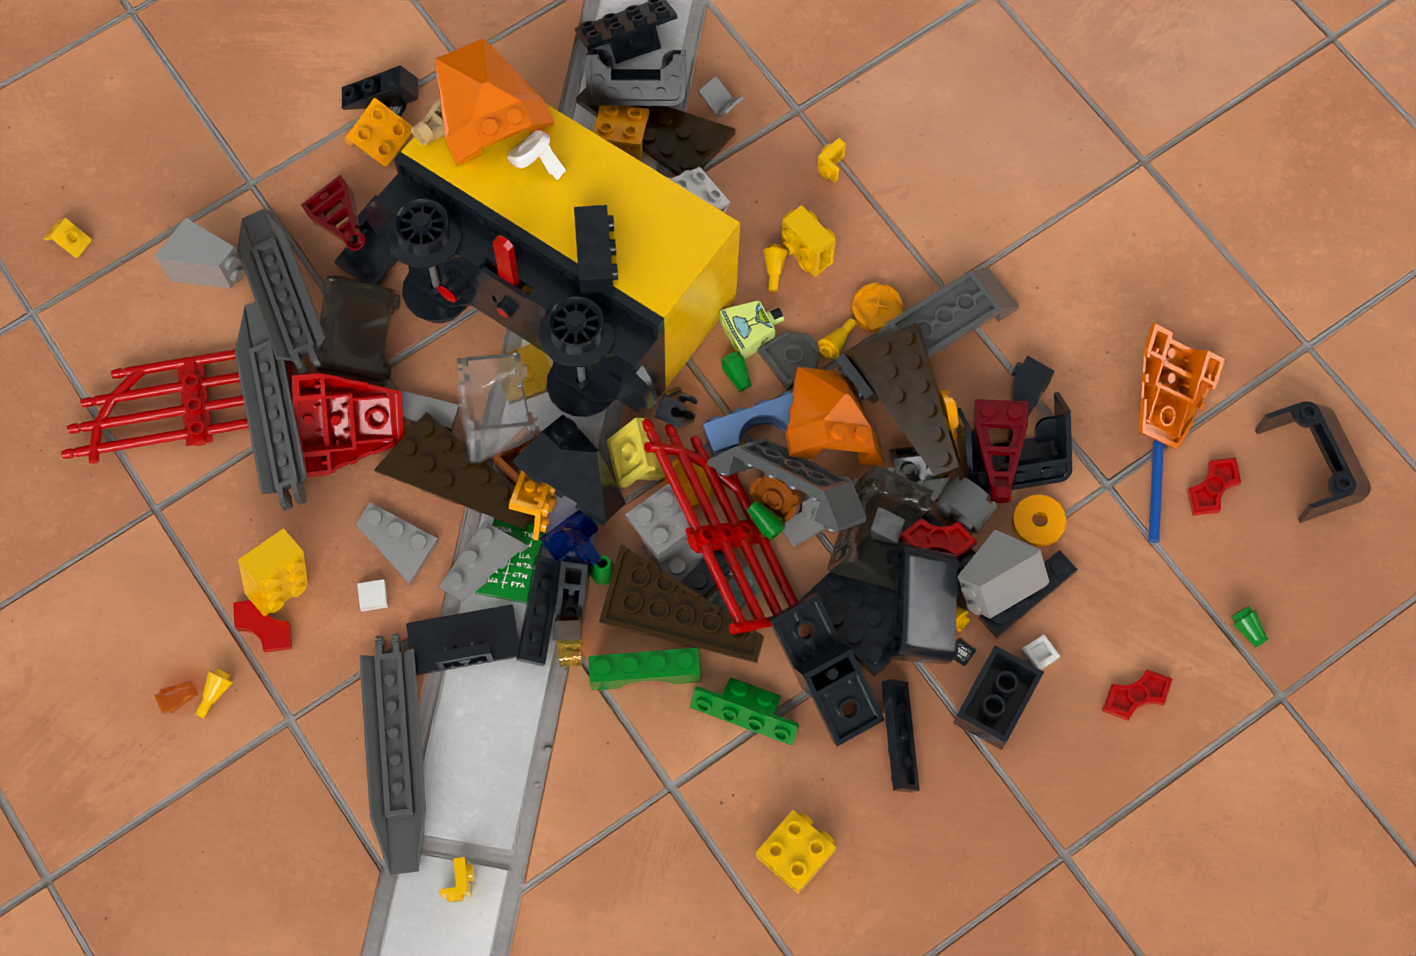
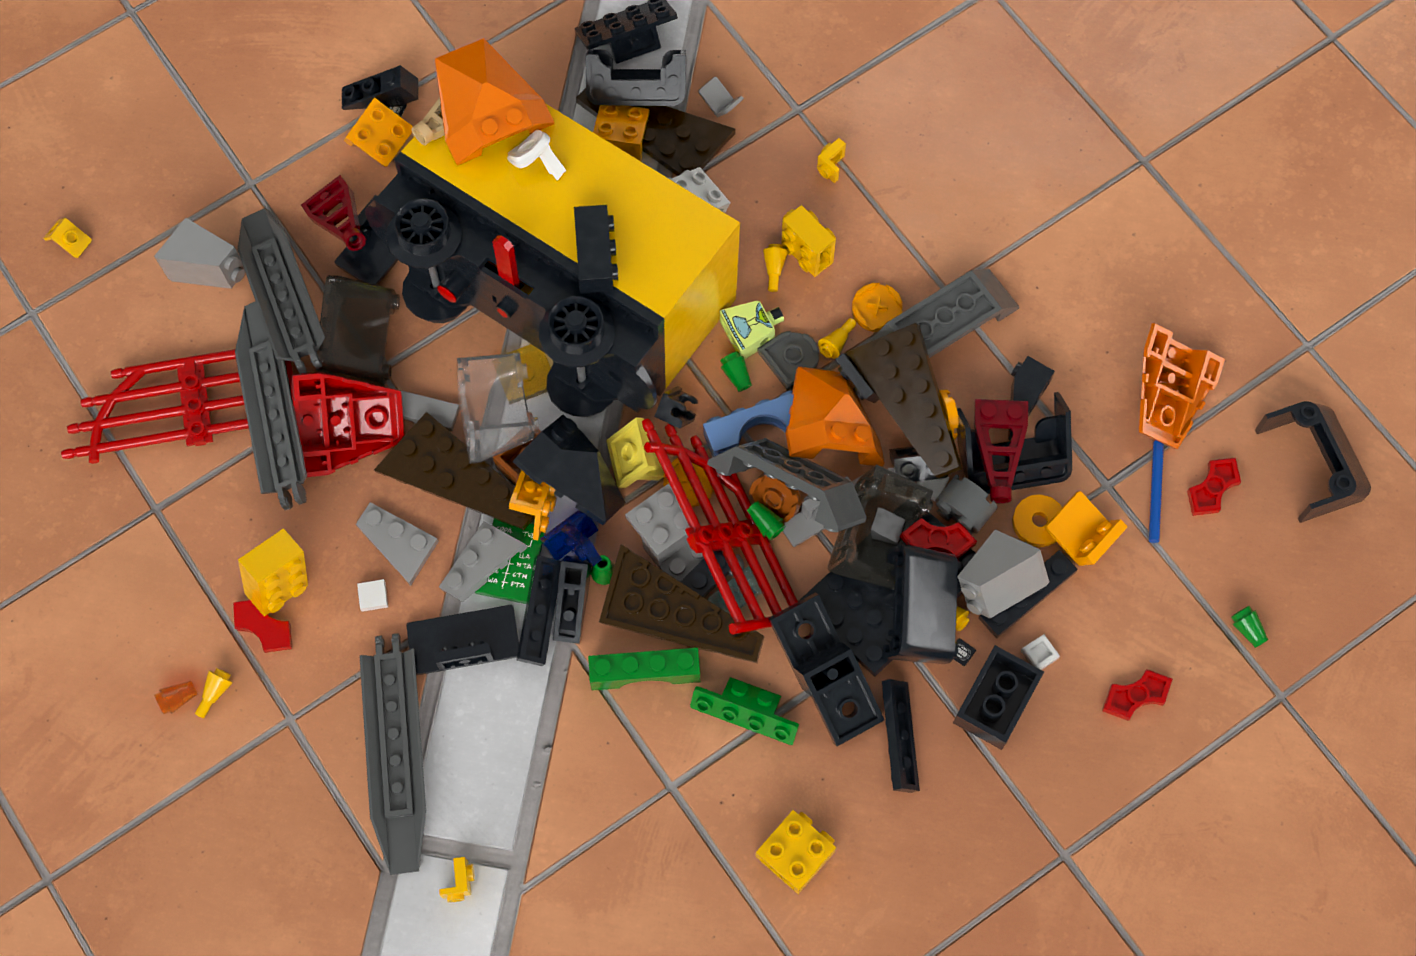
leg [554,614,583,667] -> none
none -> light orange bracket [1045,491,1128,566]

